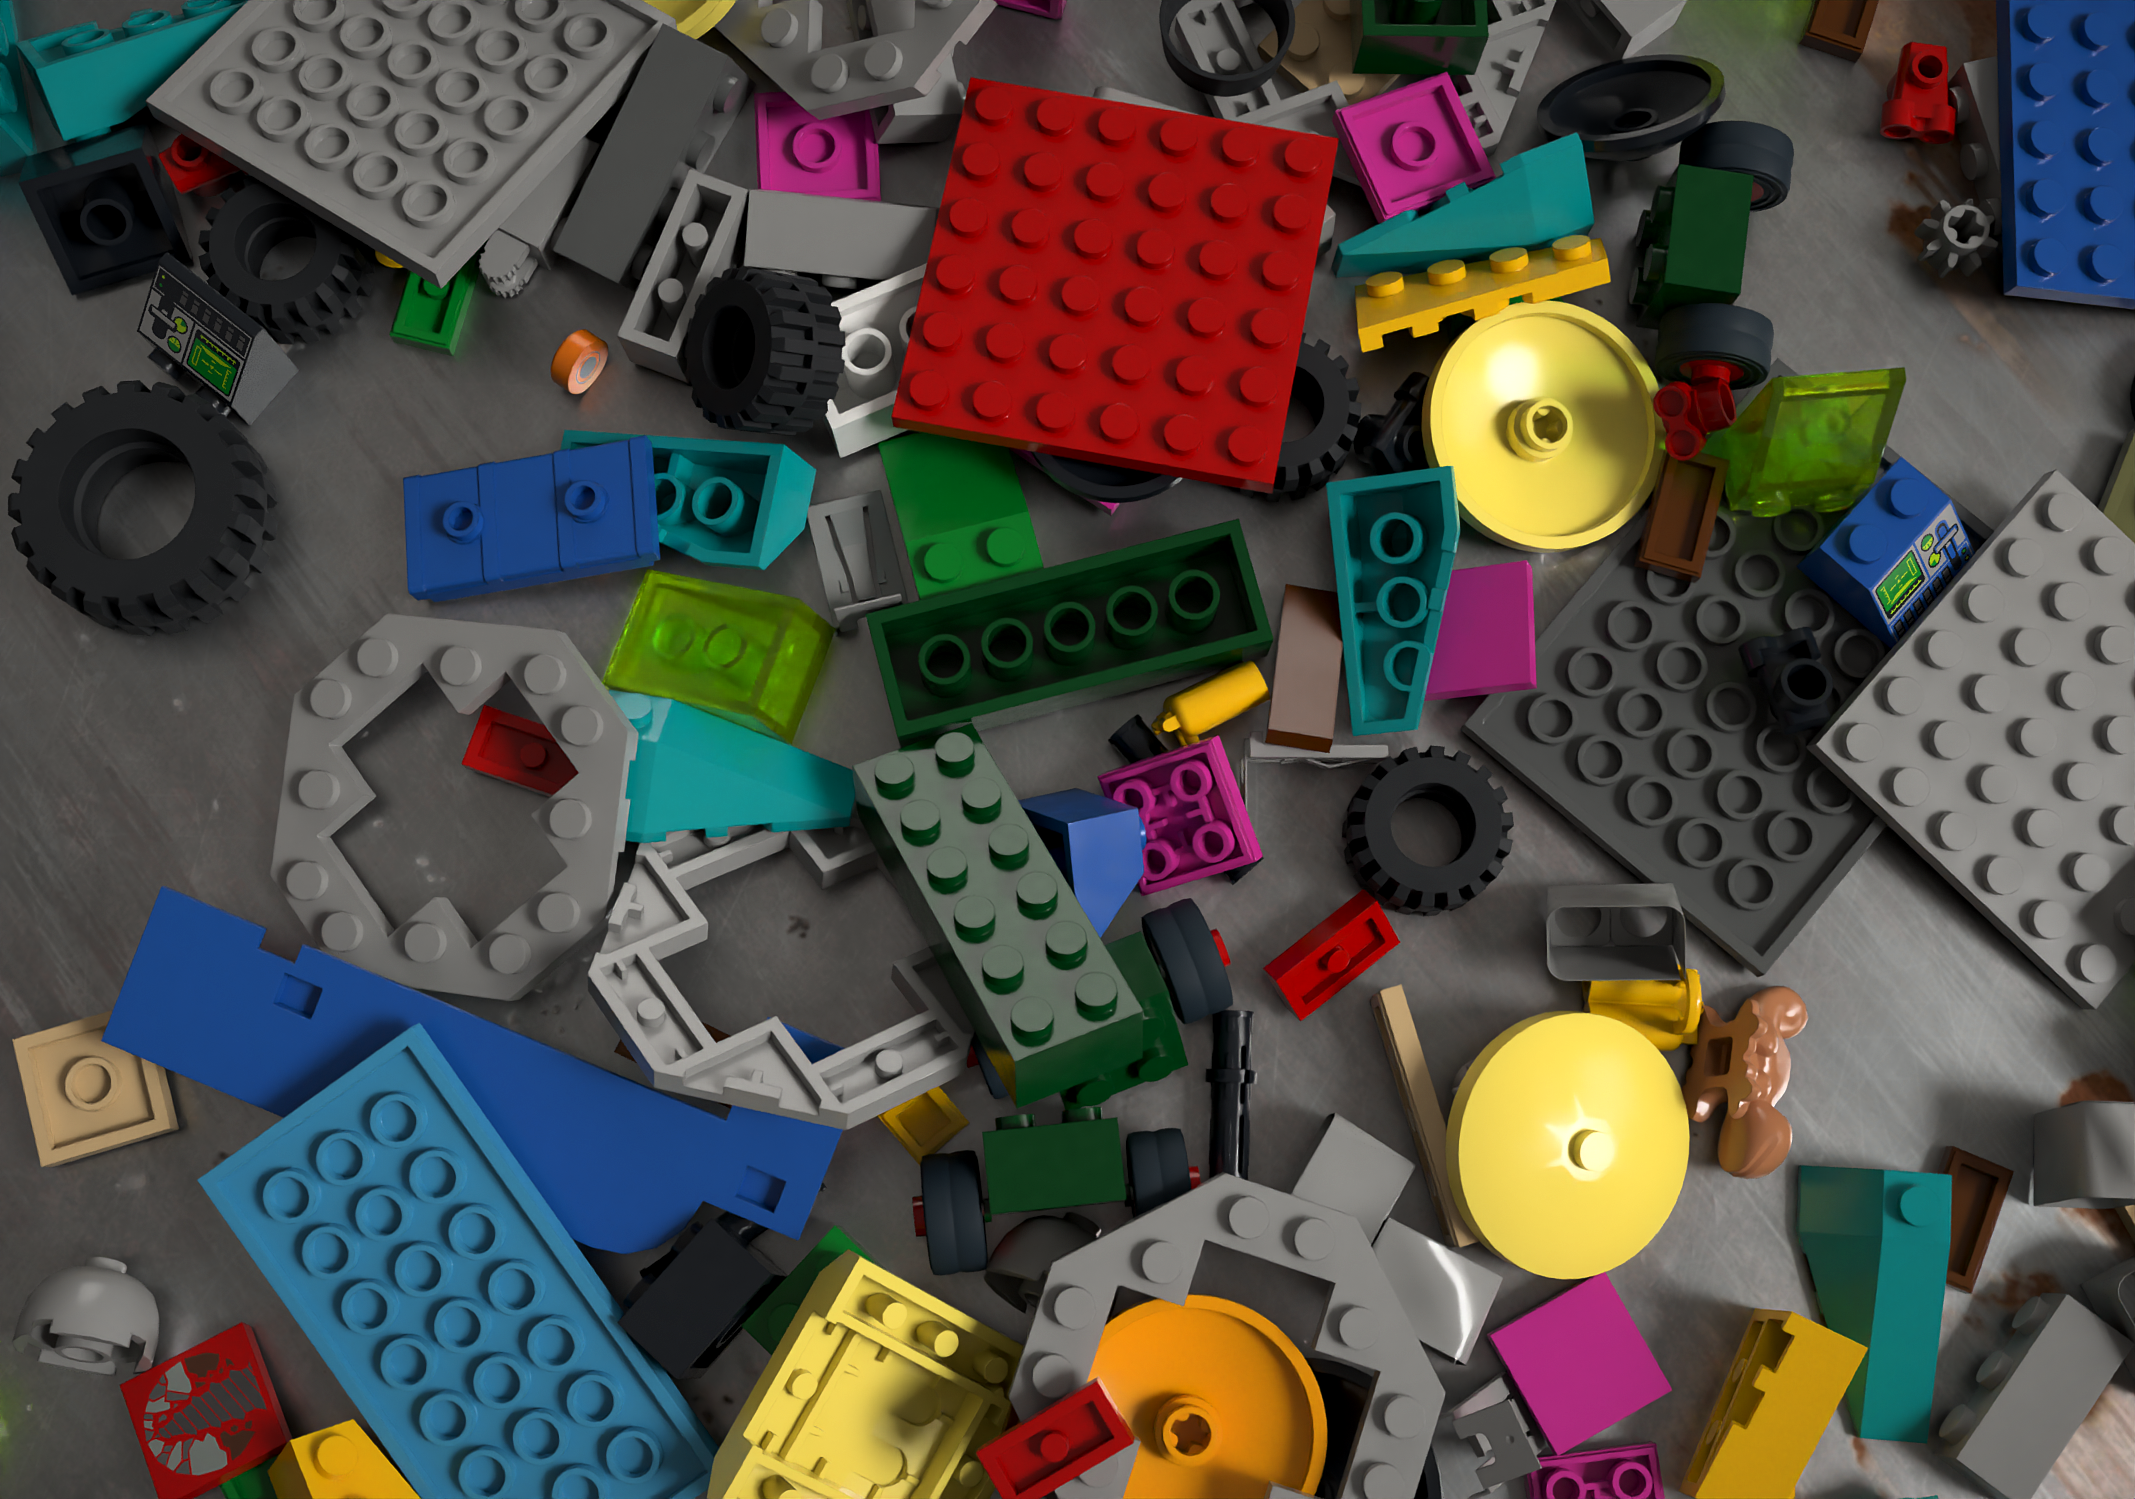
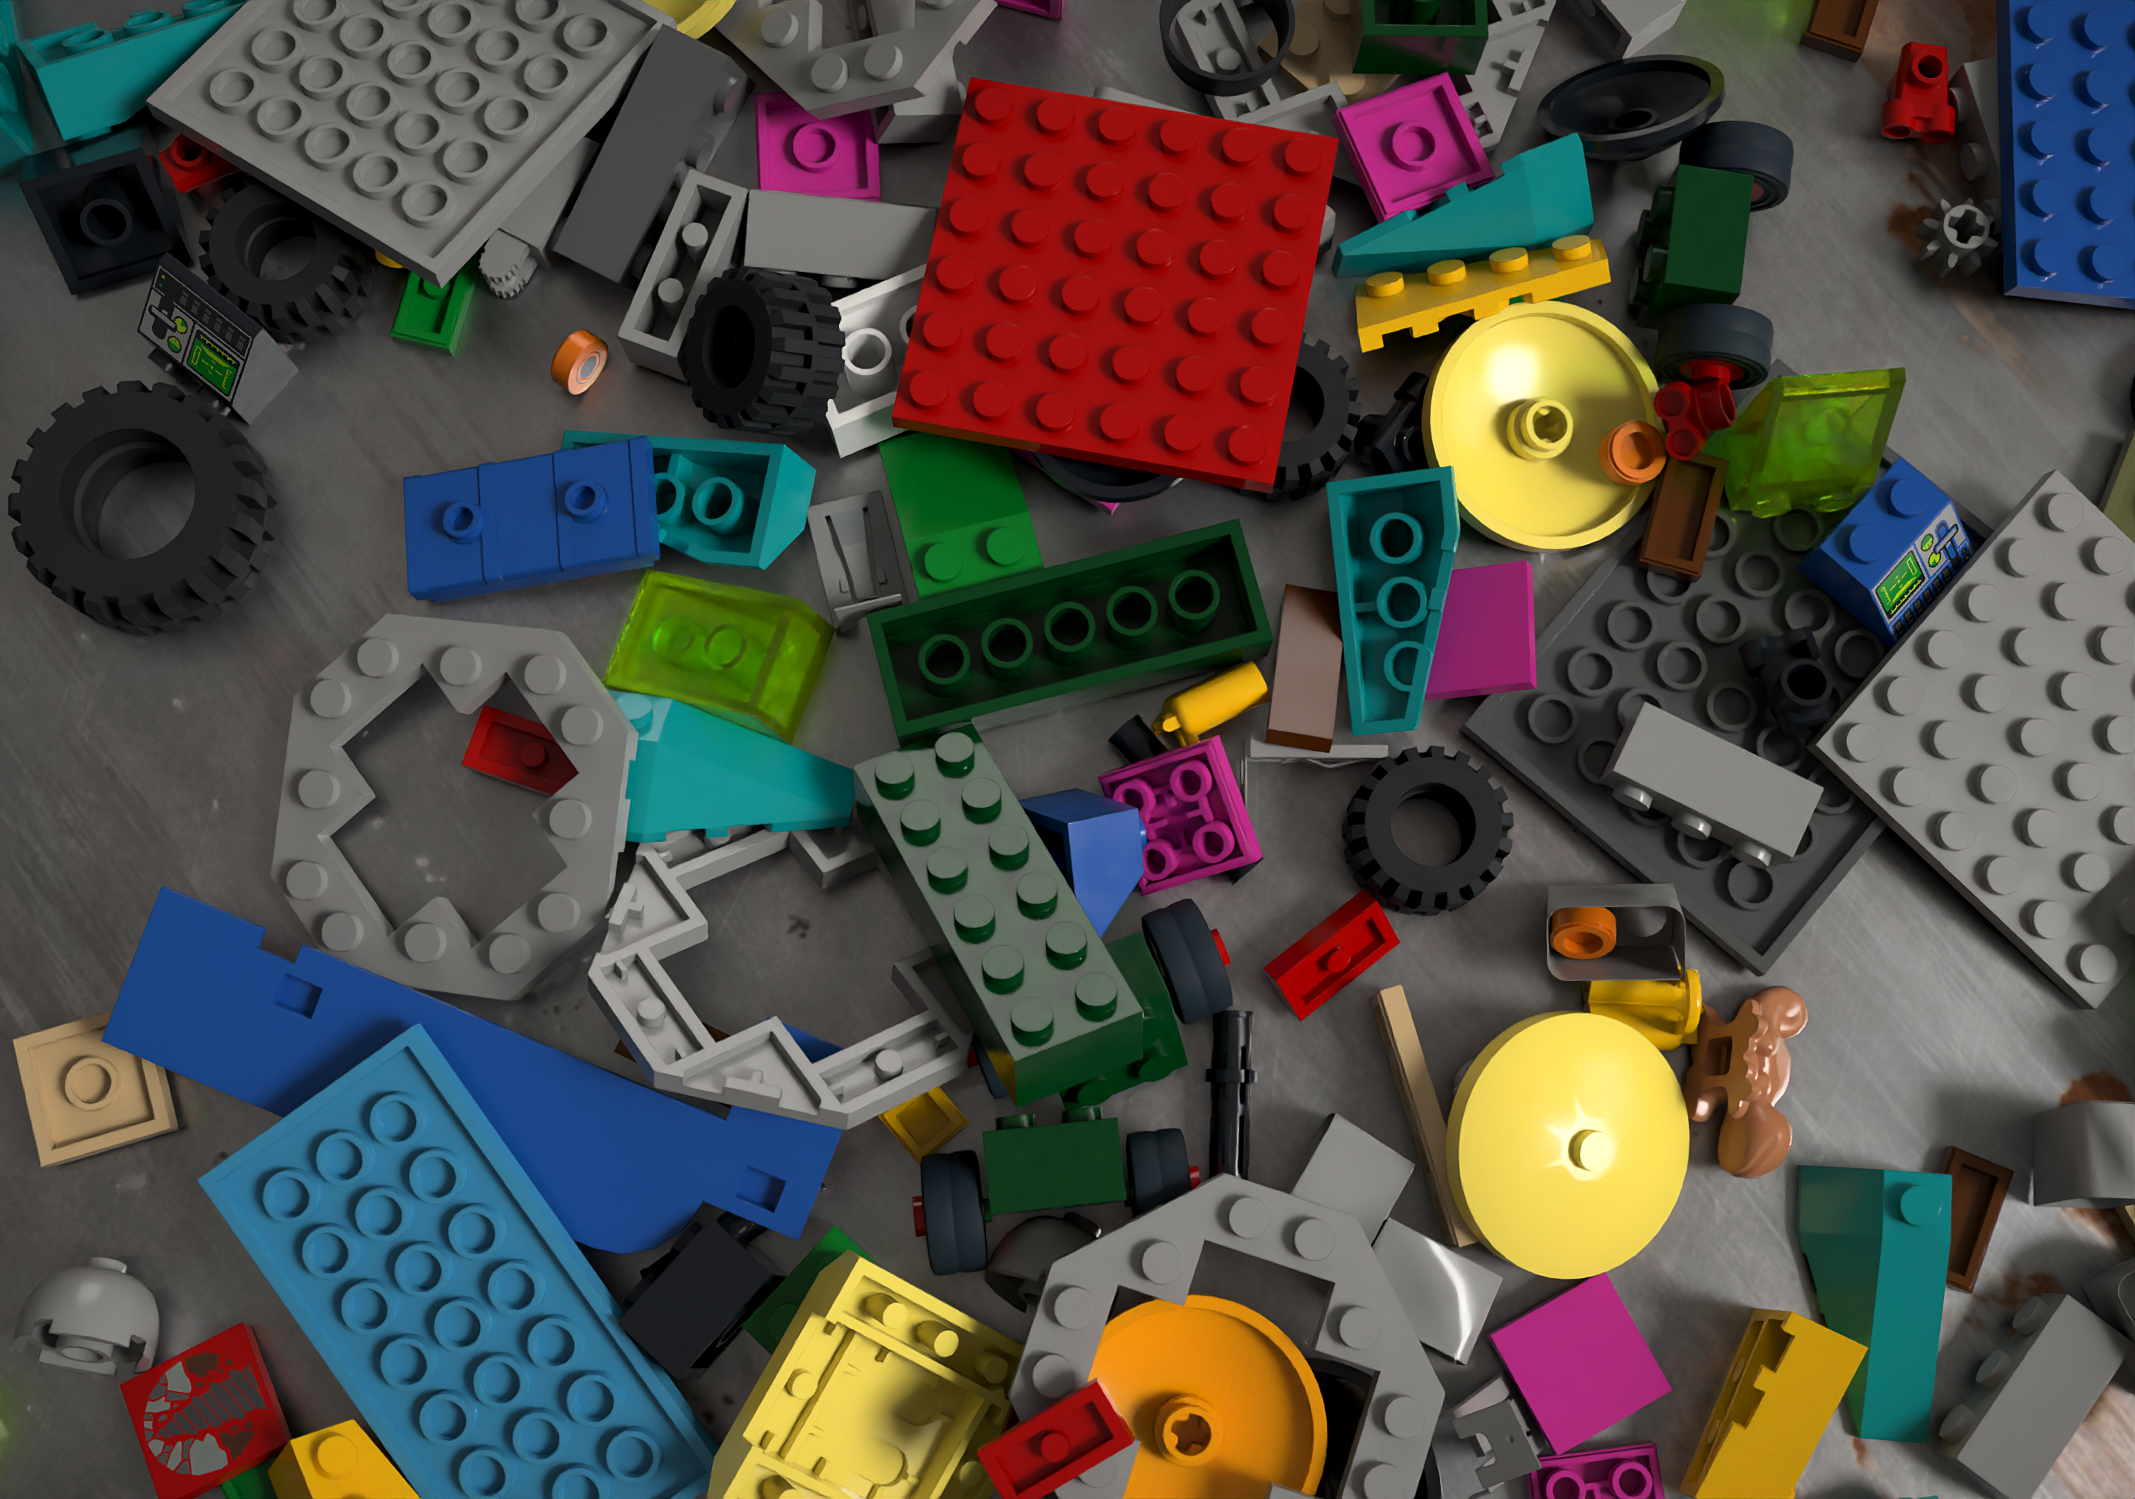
none -> orange tile [1550,907,1616,960]
none -> orange tile [1599,420,1666,486]
none -> light grey brick [1599,702,1824,869]

